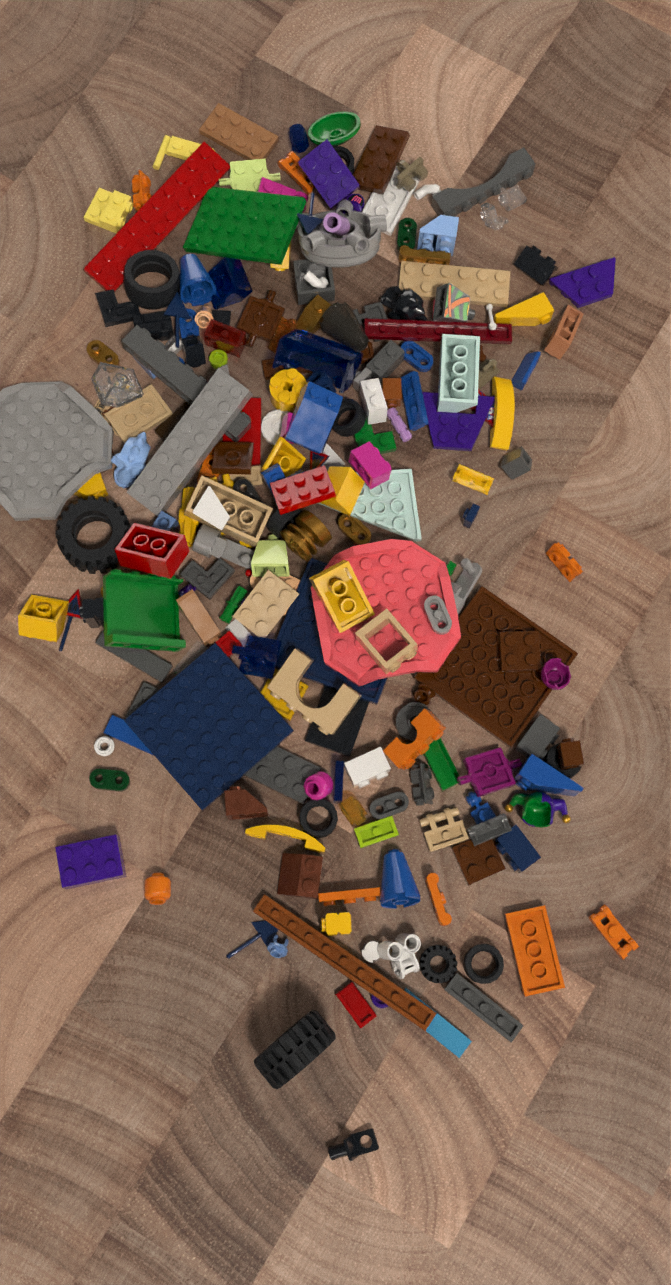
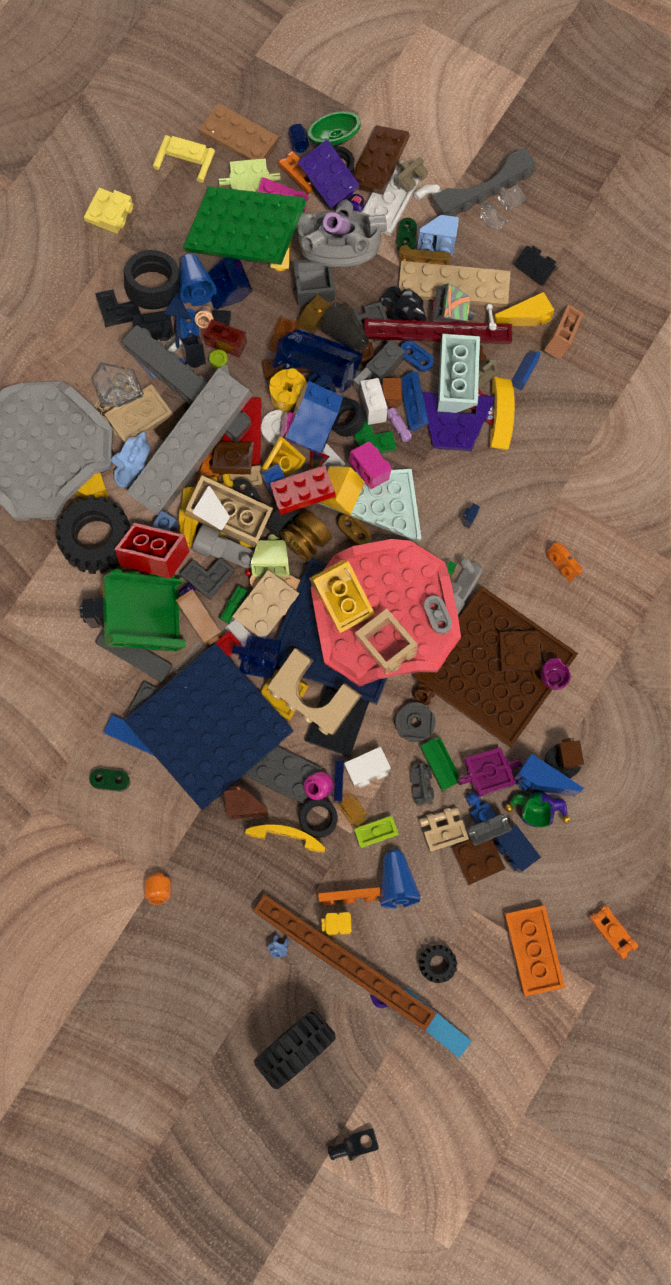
yellow slope [18,594,69,642] -> none
dark purple brick [55,834,127,889] -> none
dark blue piece [59,589,83,651] -> none
red plate [83,141,230,293] -> none
pearl gold plate [86,340,120,372] -> none
white plate [94,736,115,756] -> none
orange hinge [132,170,151,211] -> none
dark blue piece [226,921,278,959] -> none
reddish brown plate [237,290,285,348] -> none
copper slope [277,853,323,900] -> none
dark blue piece [297,193,324,235] -> none
white arm [303,271,328,289] -> none
red tile [335,982,377,1029] -> none
white piece [361,939,382,963] -> none
dark grey plate [370,792,409,820] -> none
white piece [378,933,421,979] -> none
orange arch [383,708,446,770] -> none
orange plate [425,873,452,926] -> none
dark grey plate [444,973,524,1043] -> none
yellow hinge [452,464,494,495] -> none
black tyre [463,944,504,984] -> none
dark grey panel [501,446,532,480] -> none
dark grey brick [515,714,560,760] -> none
dark purple wing [549,257,616,308] -> none

